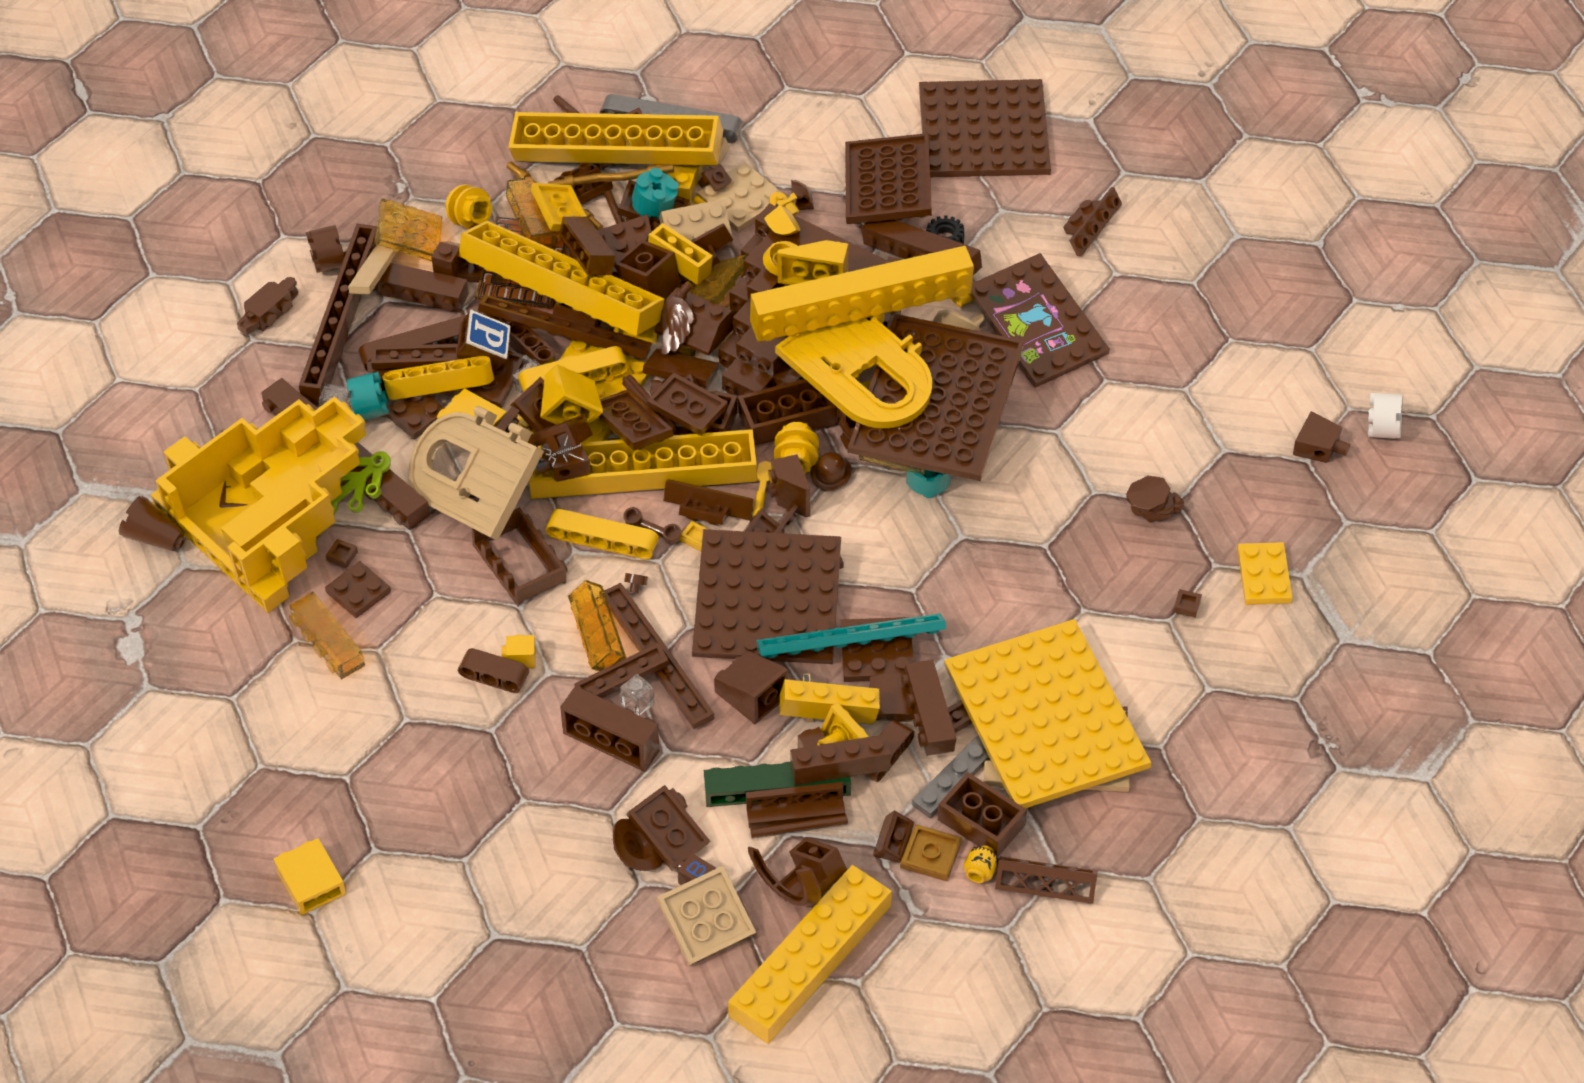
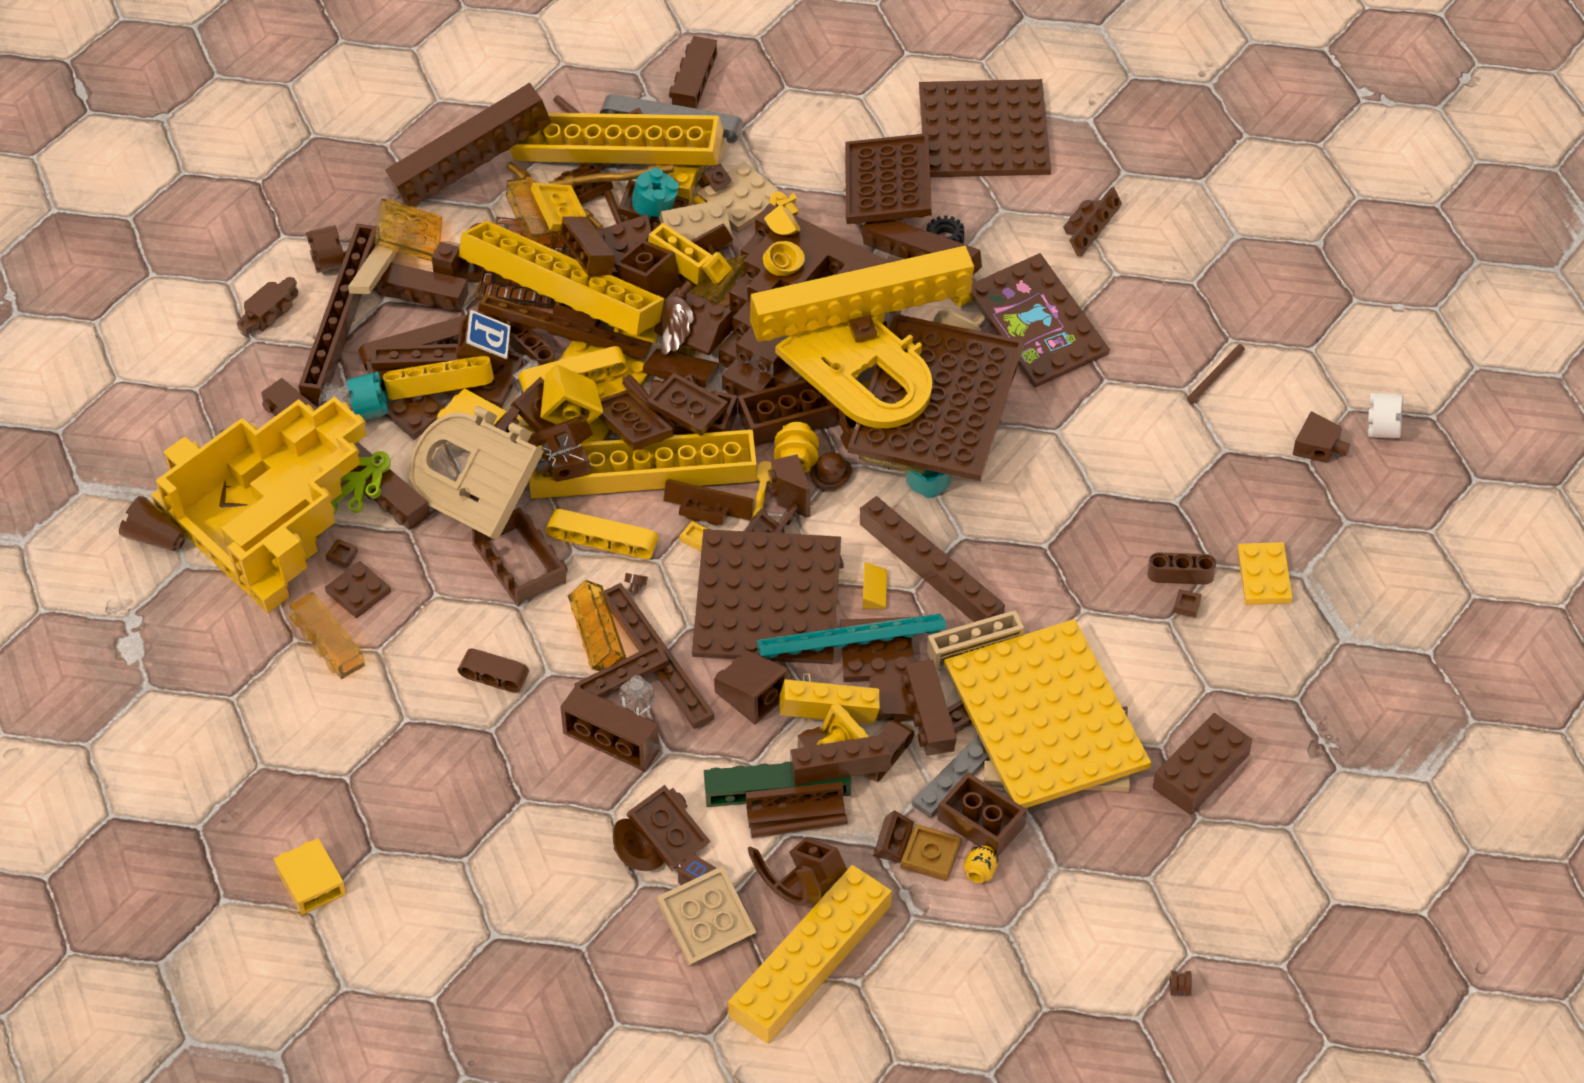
yellow piece [445,184,492,229] -> none
yellow brick [501,635,536,668] -> none
reddish brown bar [623,507,682,544] -> none
yellow slope [777,240,848,285] -> none
reddish brown brick [791,180,814,210] -> none
reddish brown fence [995,856,1098,904] -> none
reddish brown piece [1126,475,1184,523] -> none
none -> reddish brown brick [385,83,552,210]
none -> reddish brown brick [669,36,717,109]
none -> yellow plate [702,252,732,283]
none -> reddish brown plate [849,315,877,343]
none -> reddish brown brick [860,496,1005,622]
none -> yellow slope [863,562,887,609]
none -> tan brick [927,610,1024,670]
none -> reddish brown beam [1147,552,1216,585]
none -> reddish brown brick [1153,713,1252,815]
none -> reddish brown wheel [1169,970,1192,996]
none -> reddish brown bar [1187,344,1245,404]

